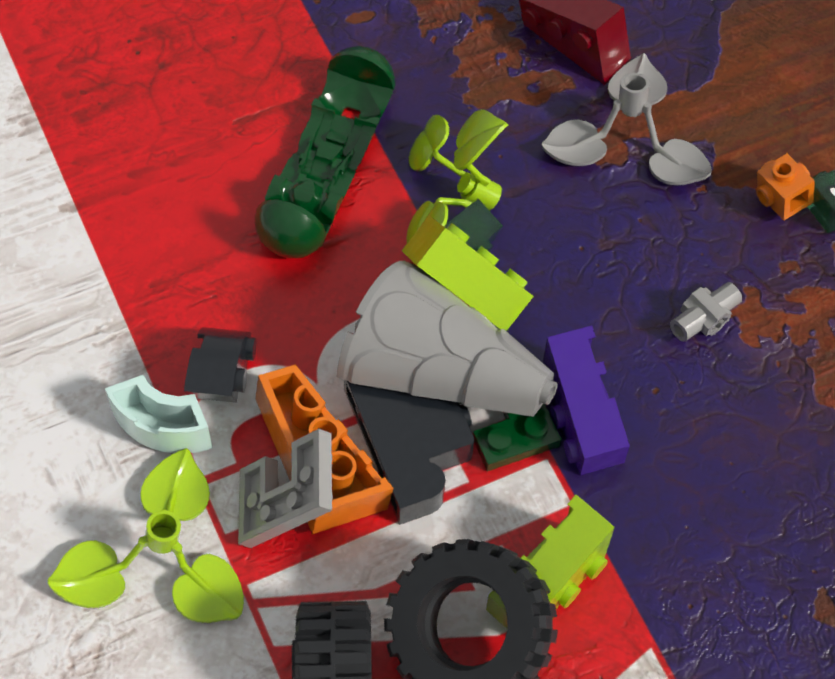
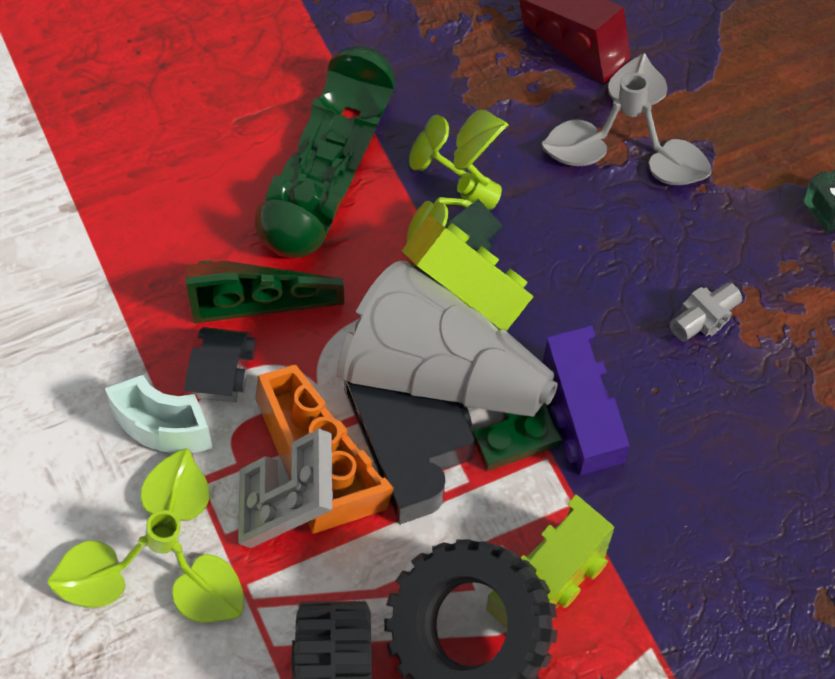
orange brick [756,153,815,221] -> none
none -> dark green wedge [185,260,344,324]

